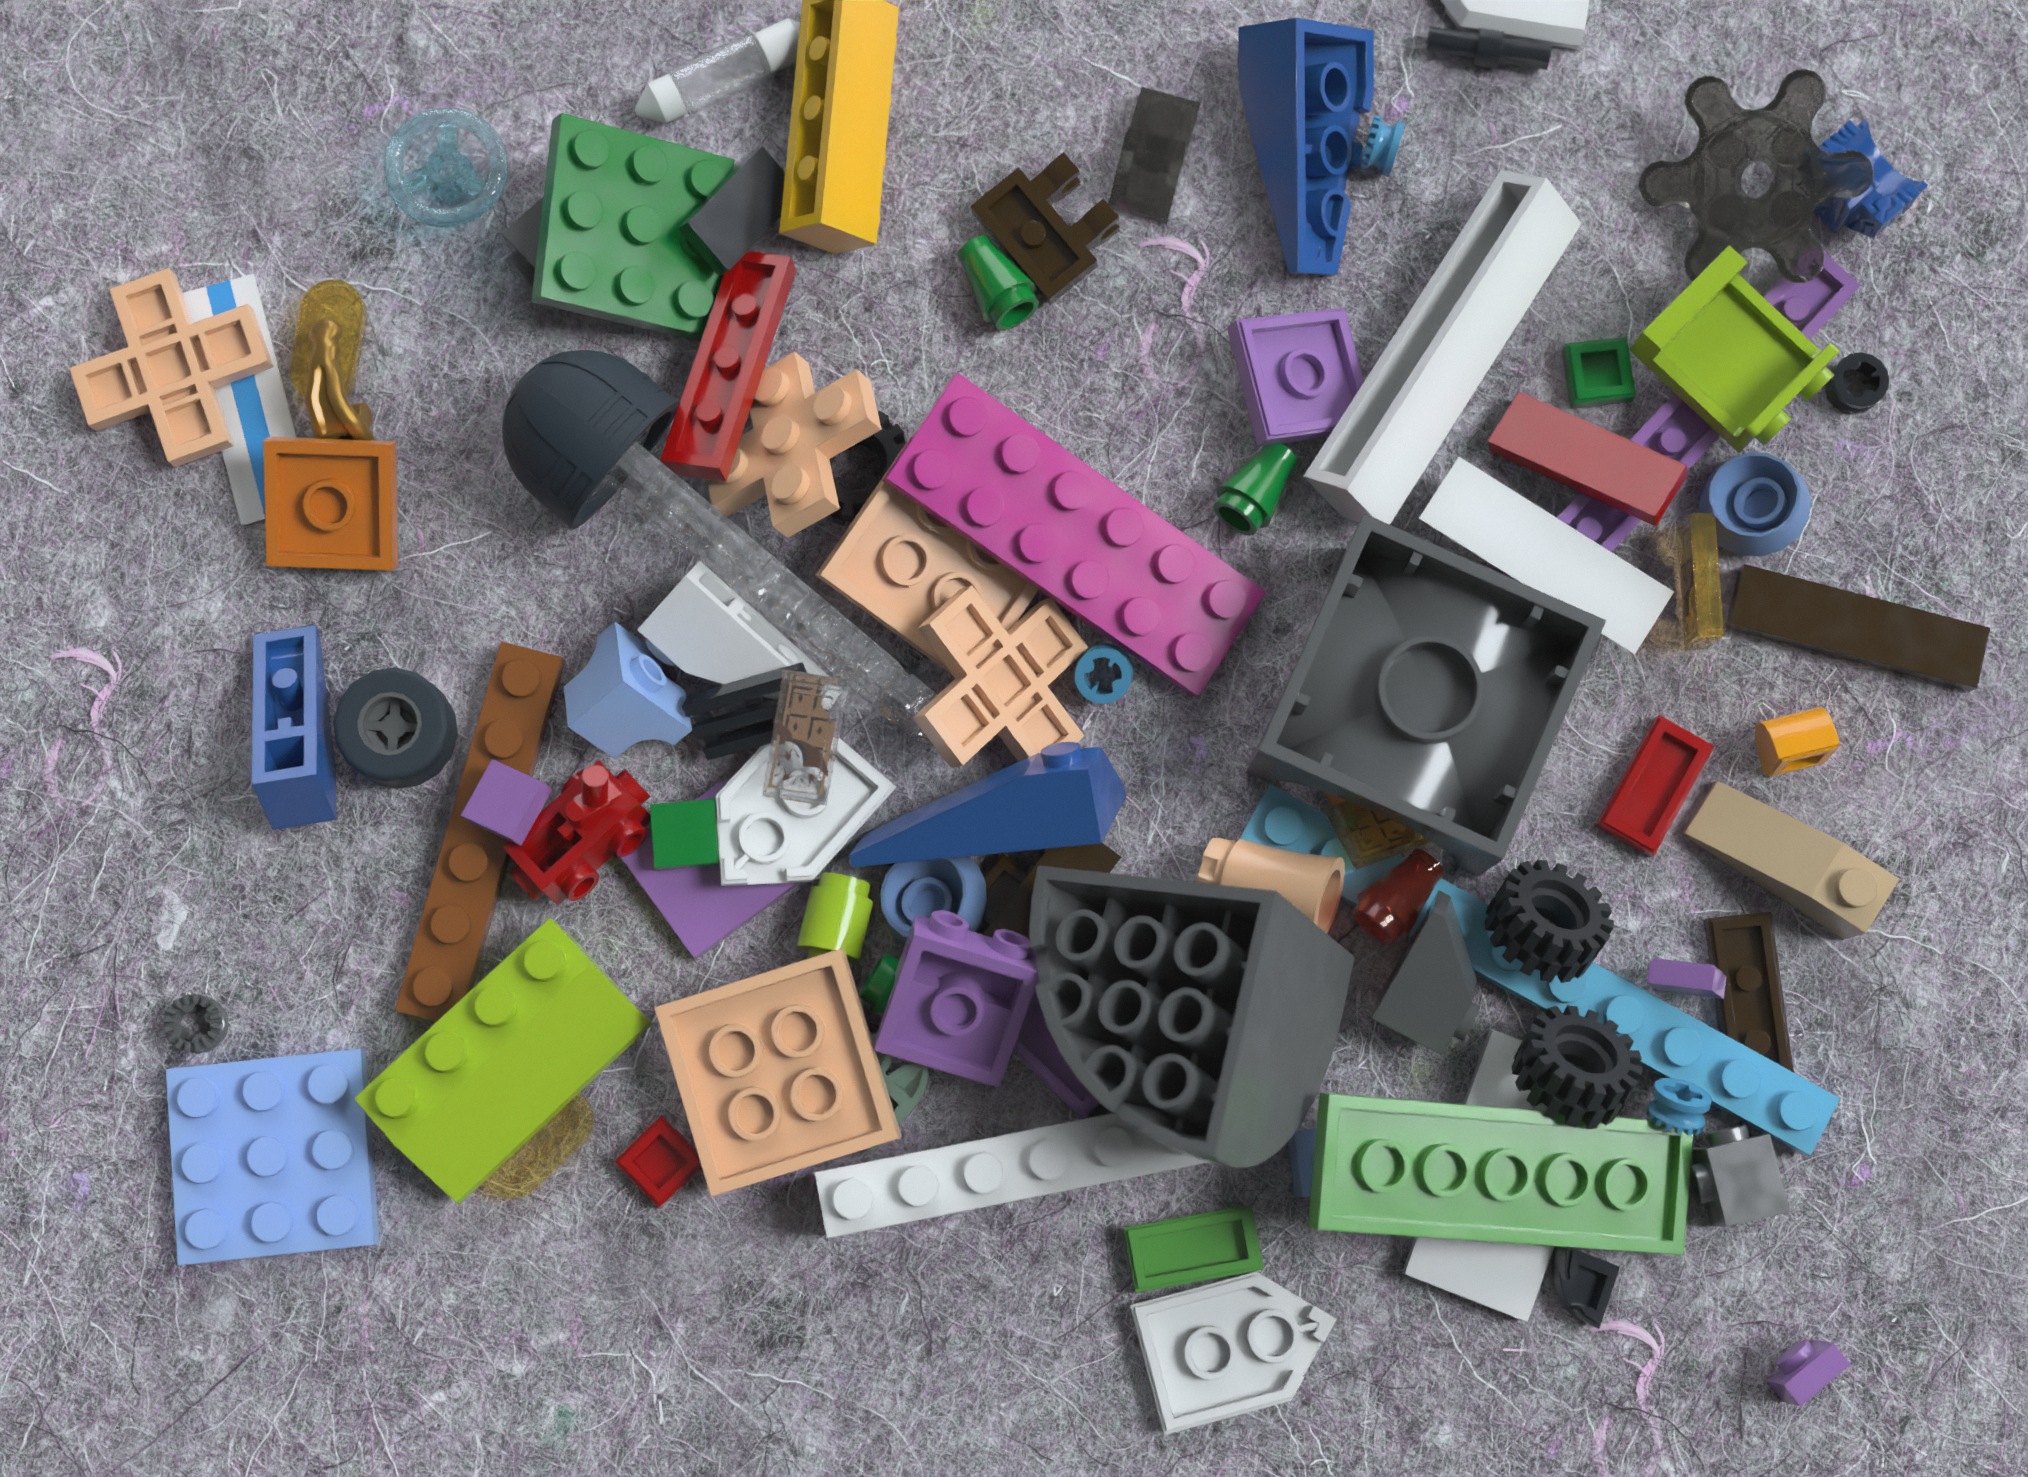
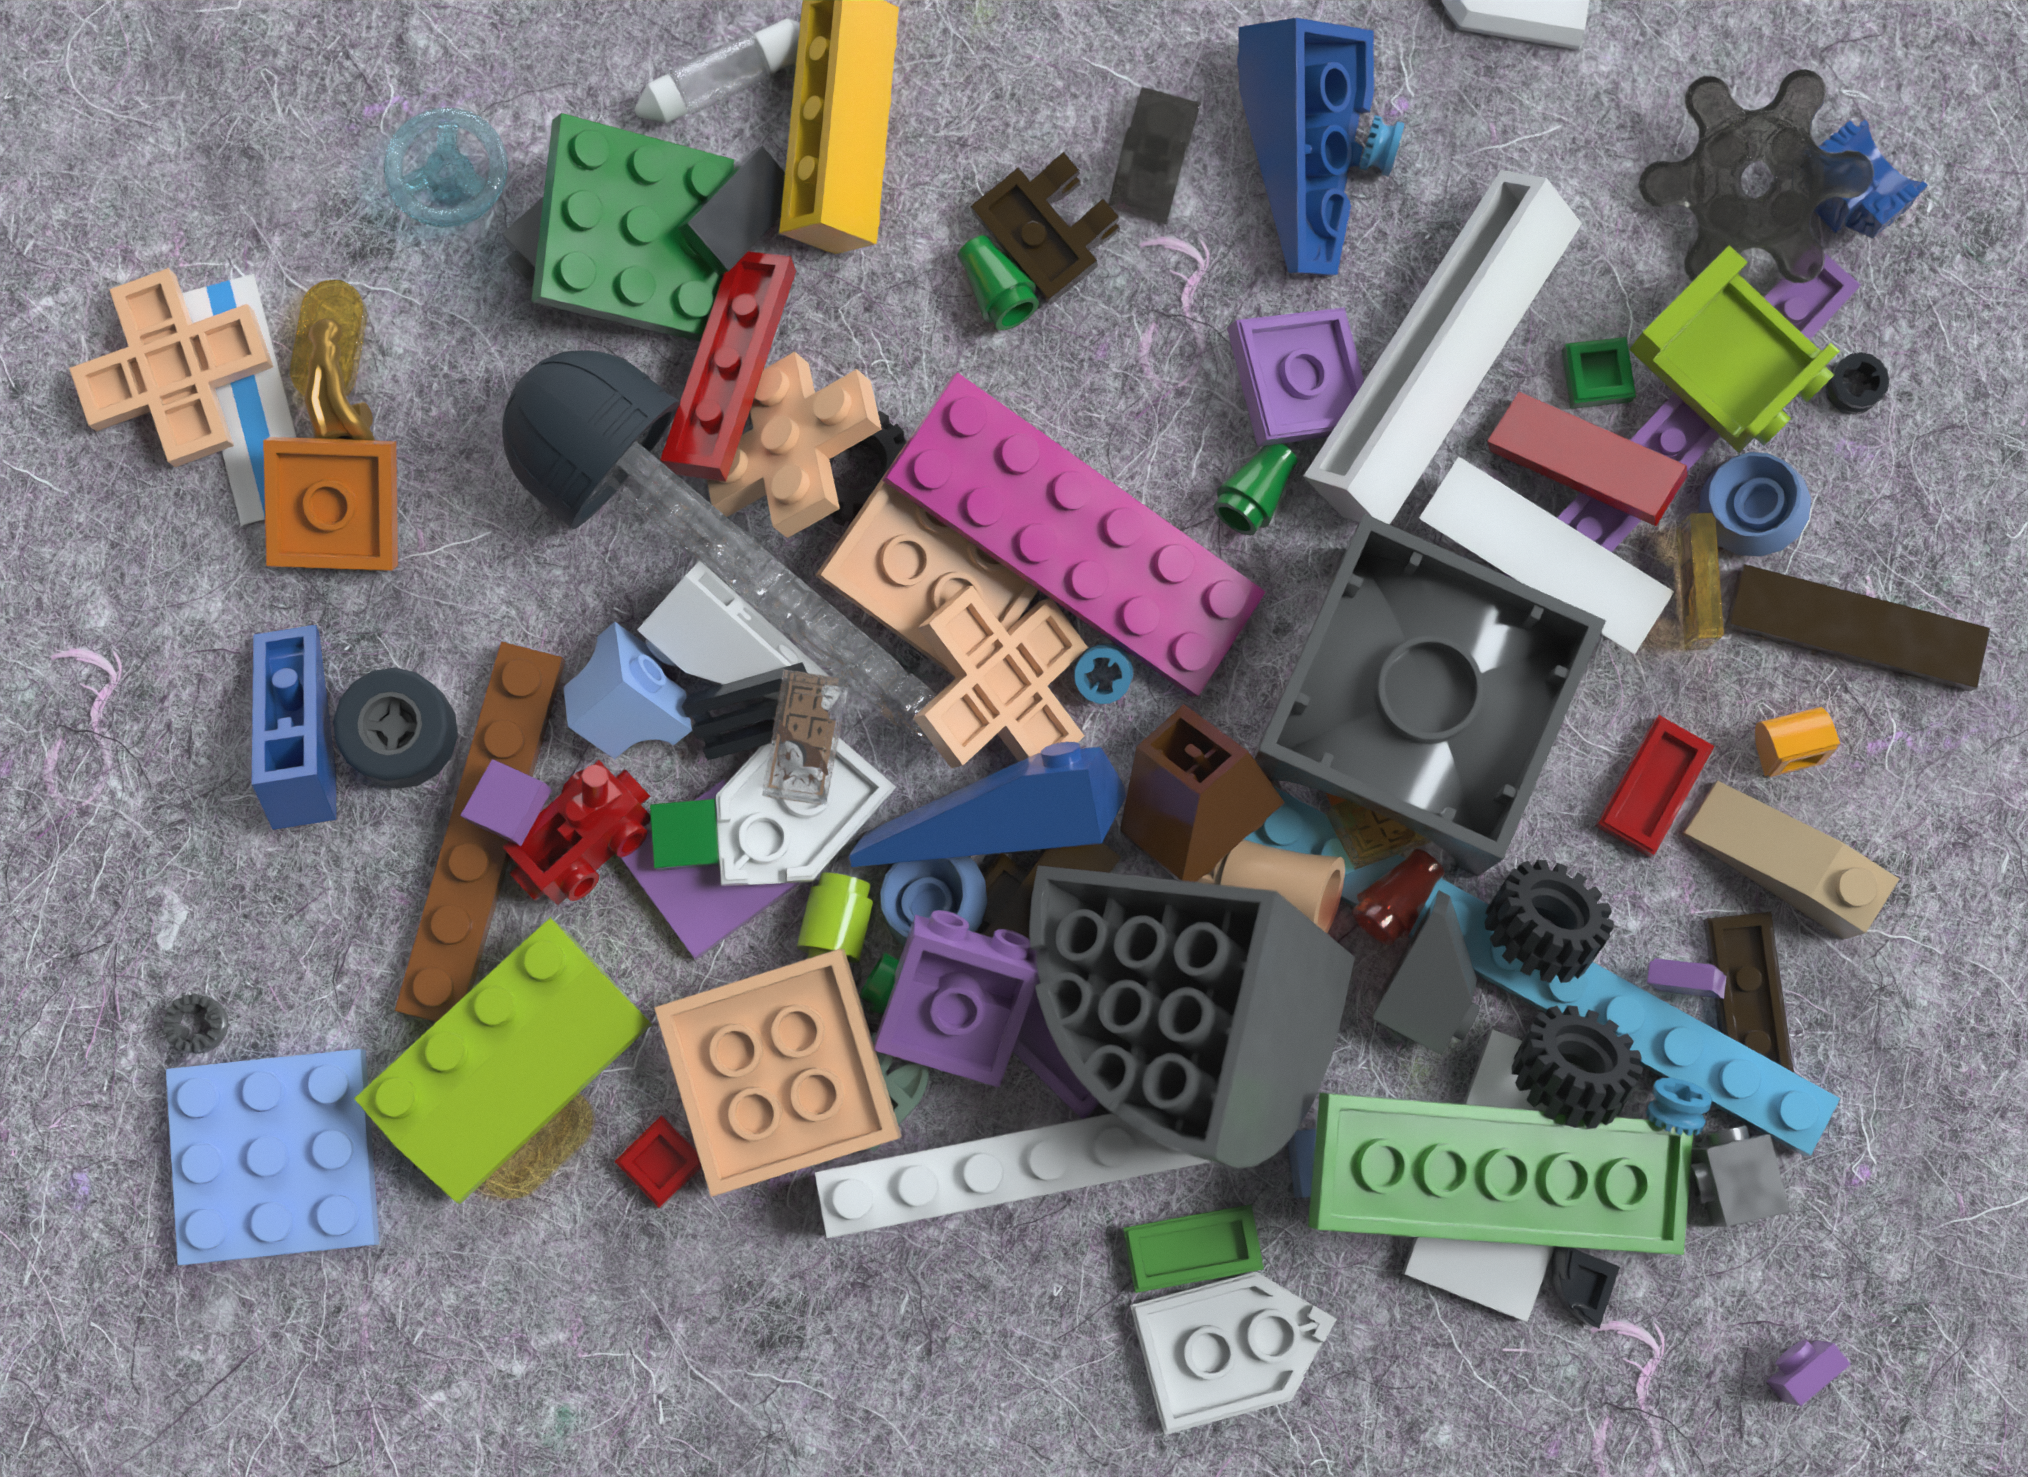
black bar [1425,26,1552,70] -> none
none -> reddish brown slope [1120,704,1285,882]

